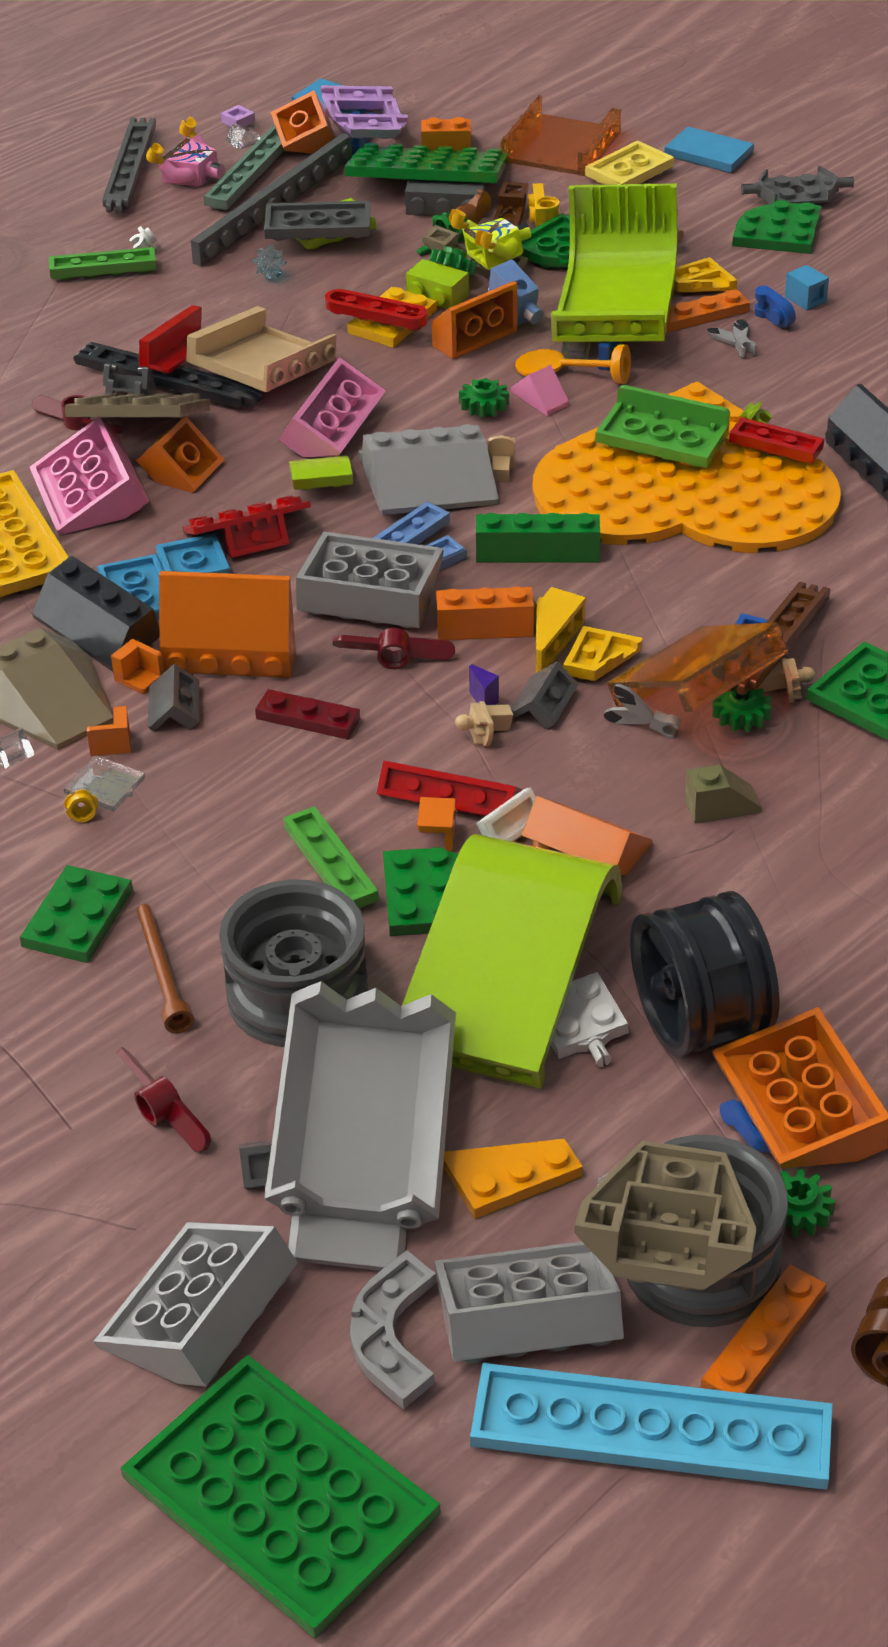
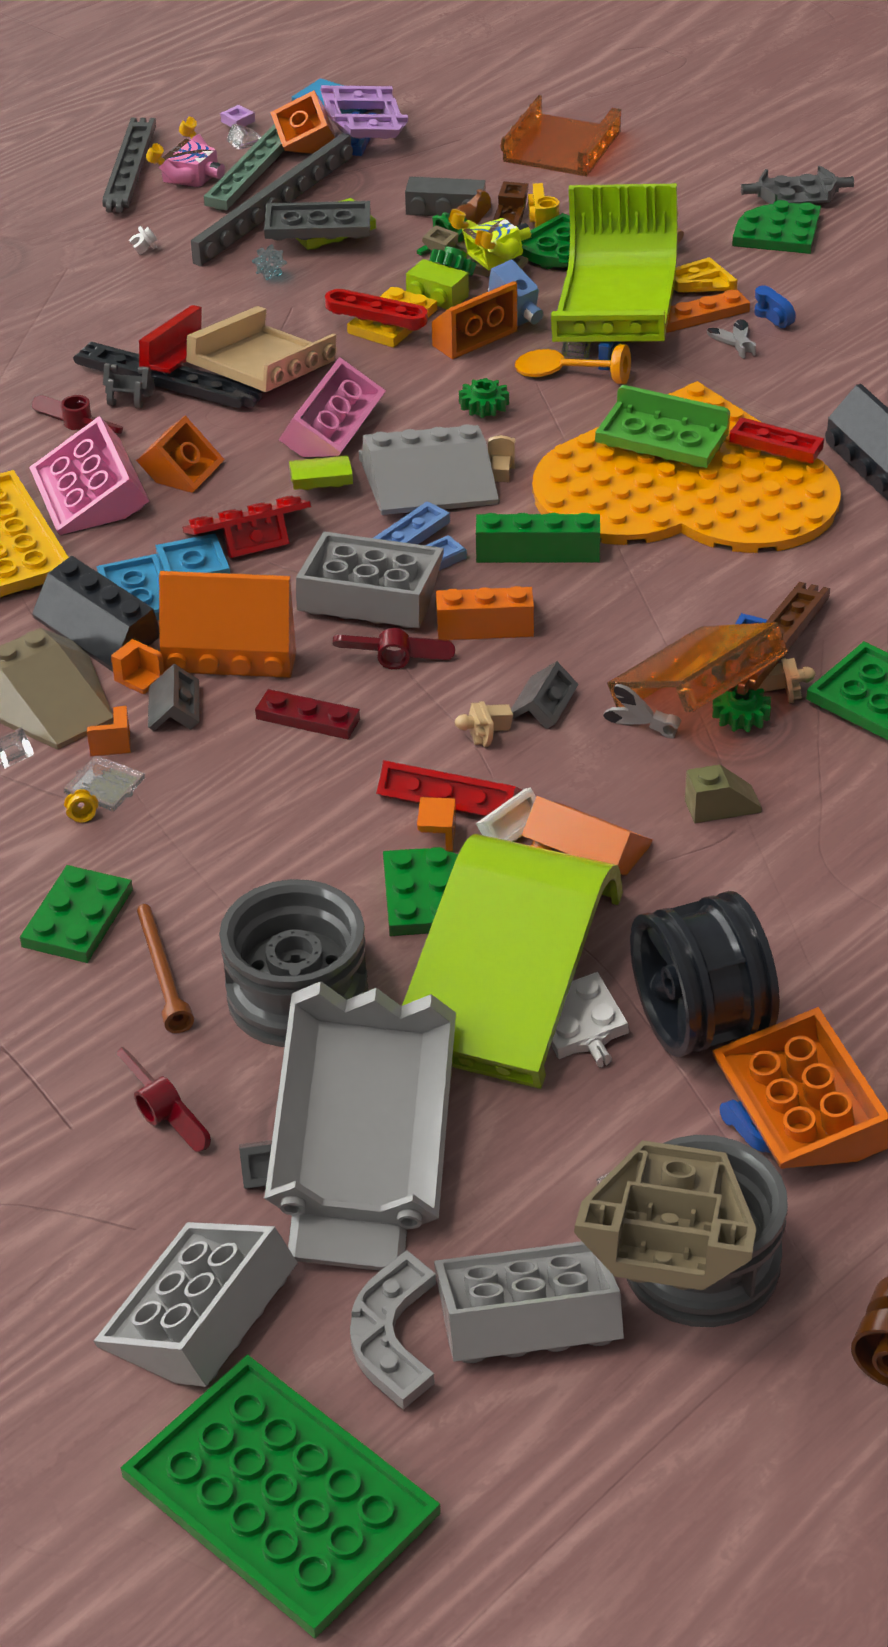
bright green plate [49,247,157,280] -> none
dark tan plate [65,393,210,417] -> none
bright green plate [283,806,379,908] -> none
green plate [345,143,508,183] -> none
orange slope [421,117,471,151] -> none
light orange wing [443,1139,583,1219] -> none
dark purple slope [469,664,499,705] -> none
medium azure plate [470,1363,833,1490] -> none
bright pink slope [511,365,569,416] -> none
yellow slope [534,587,586,673] -> none
yellow wing [563,626,643,681] -> none
light yellow plate [585,140,674,185] -> none
dark azure tile [664,126,754,173] -> none
orange plate [701,1264,827,1394] -> none
lime plate [740,401,772,424] -> none
green gear [781,1169,835,1238] -> none
dark azure panel [785,265,829,310] -> none

